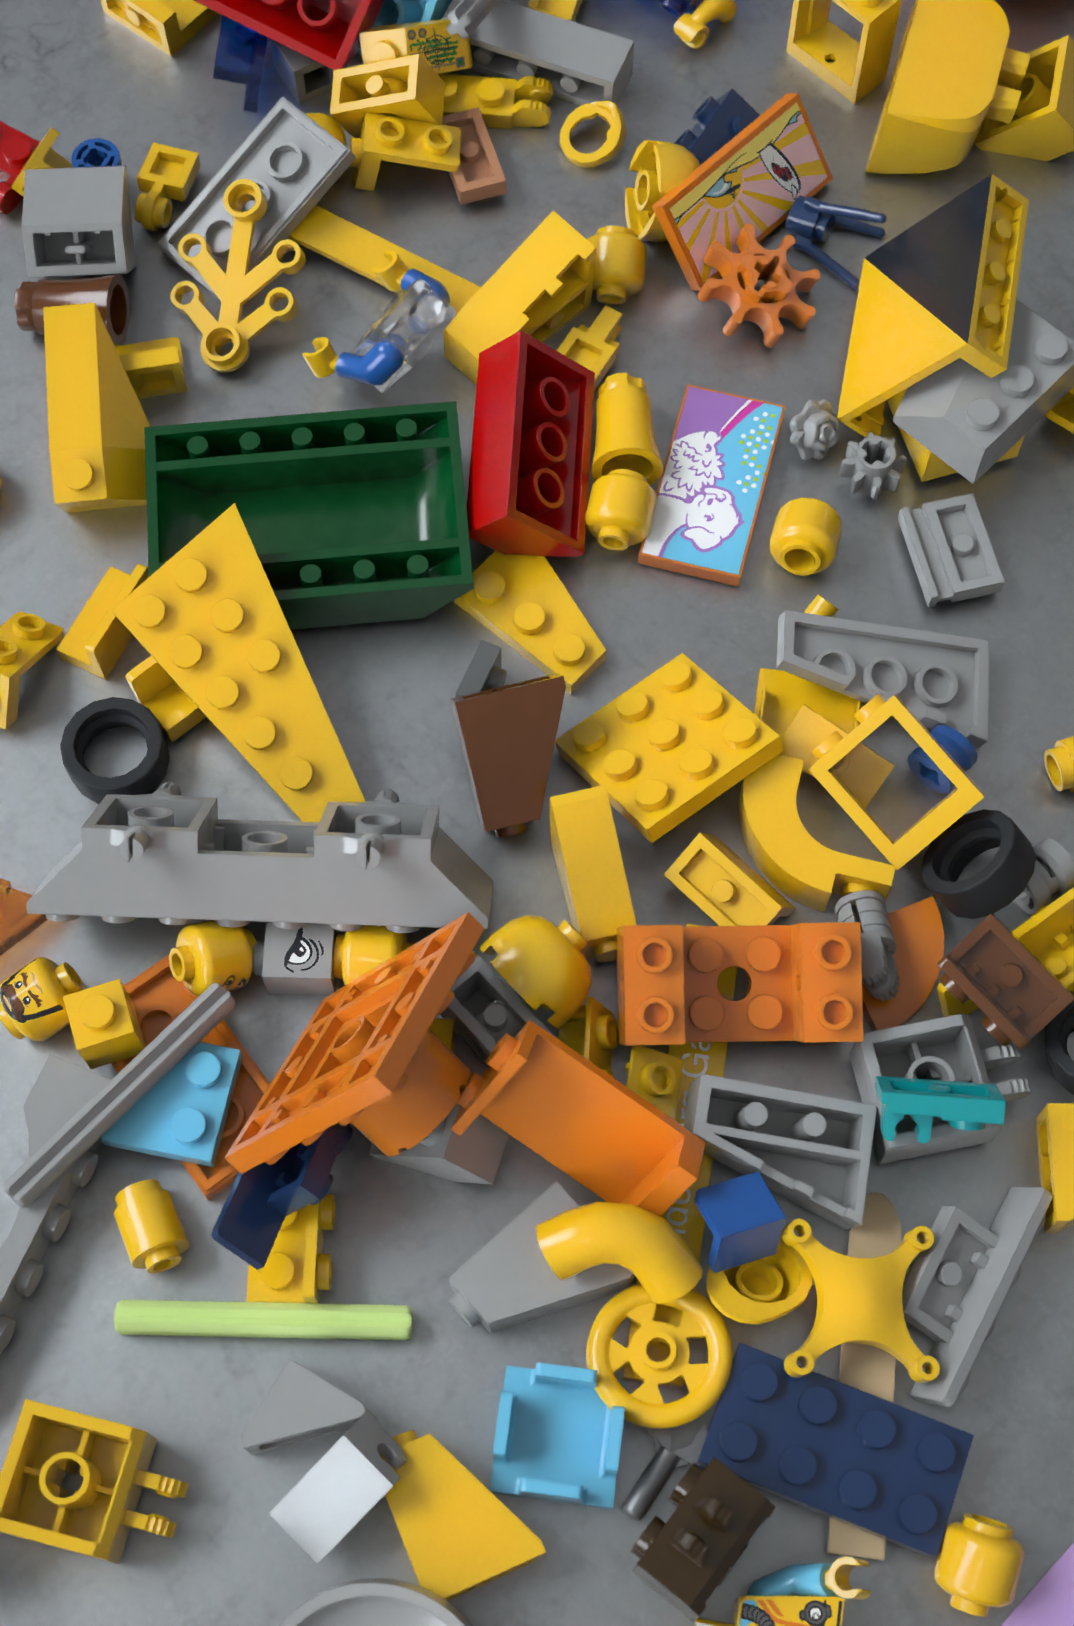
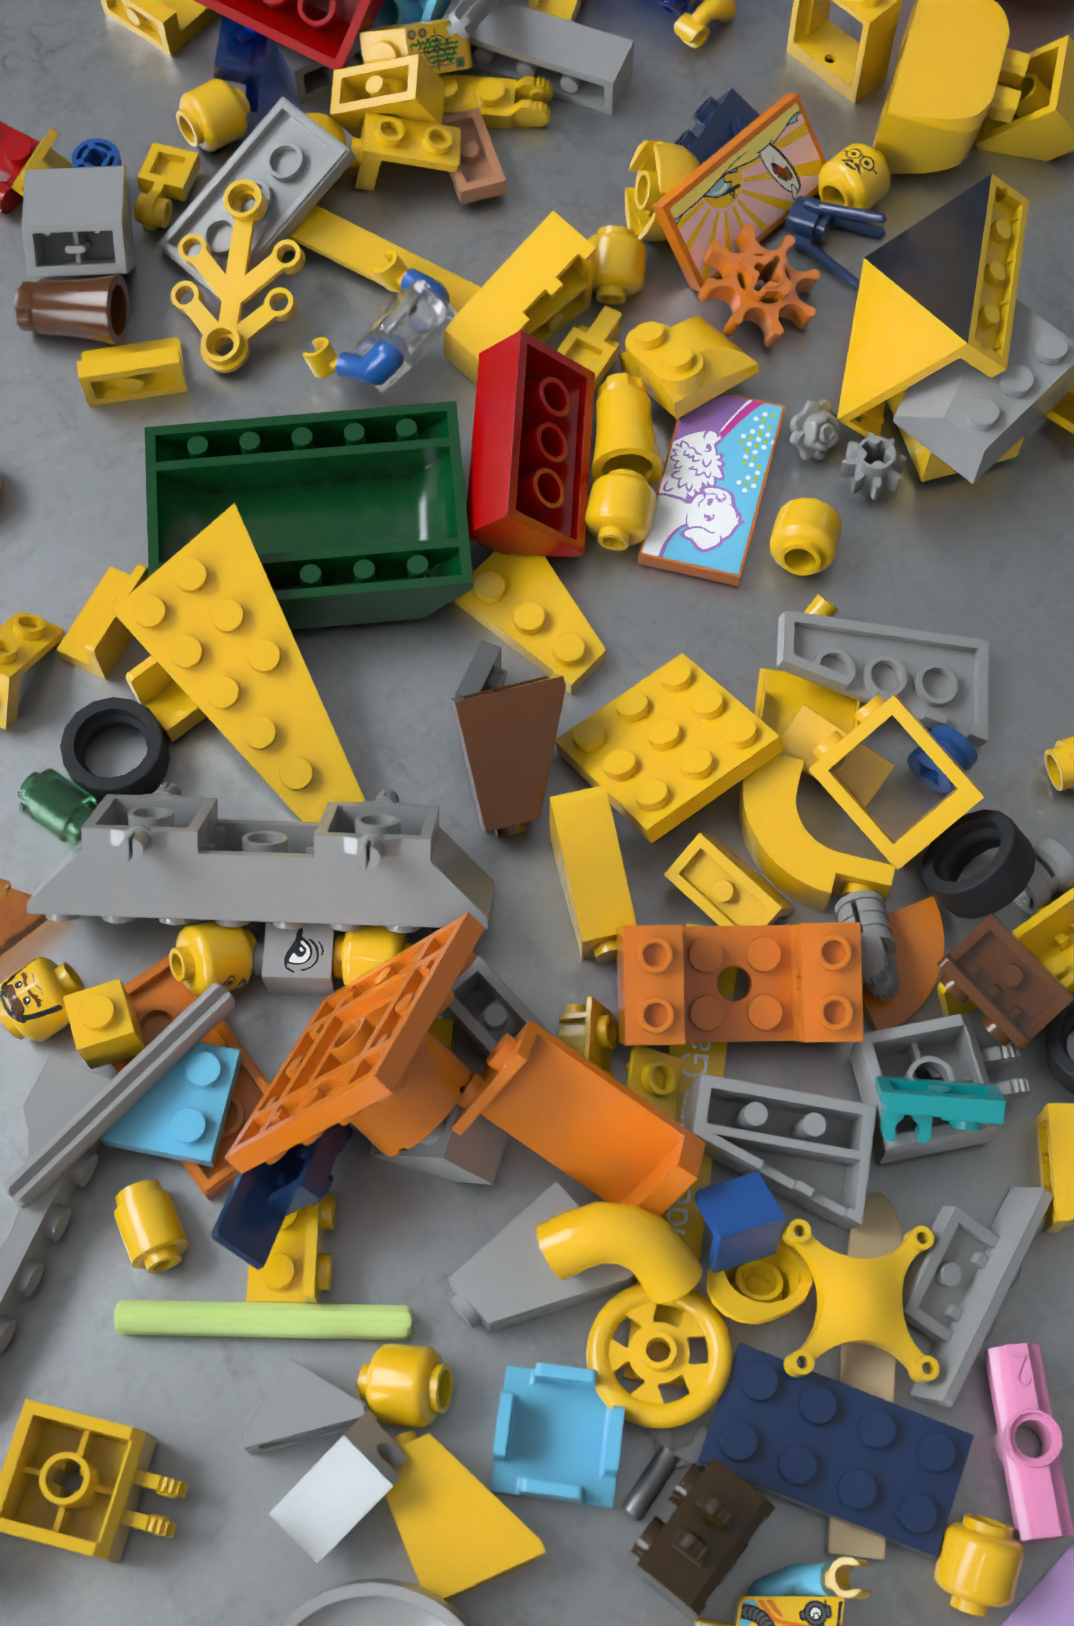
yellow wedge [43,302,151,513] -> none
yellow cylinder [480,915,592,1029] -> none
yellow piece [560,101,626,168] -> none
light grey plate [898,493,1005,607] -> none
none -> clear green brick [17,768,97,845]
none -> yellow head [176,78,251,152]
none -> yellow head [358,1344,453,1428]
none -> yellow slope [618,315,760,419]
none -> yellow head [819,143,891,210]
none -> bright pink piece [984,1343,1074,1542]

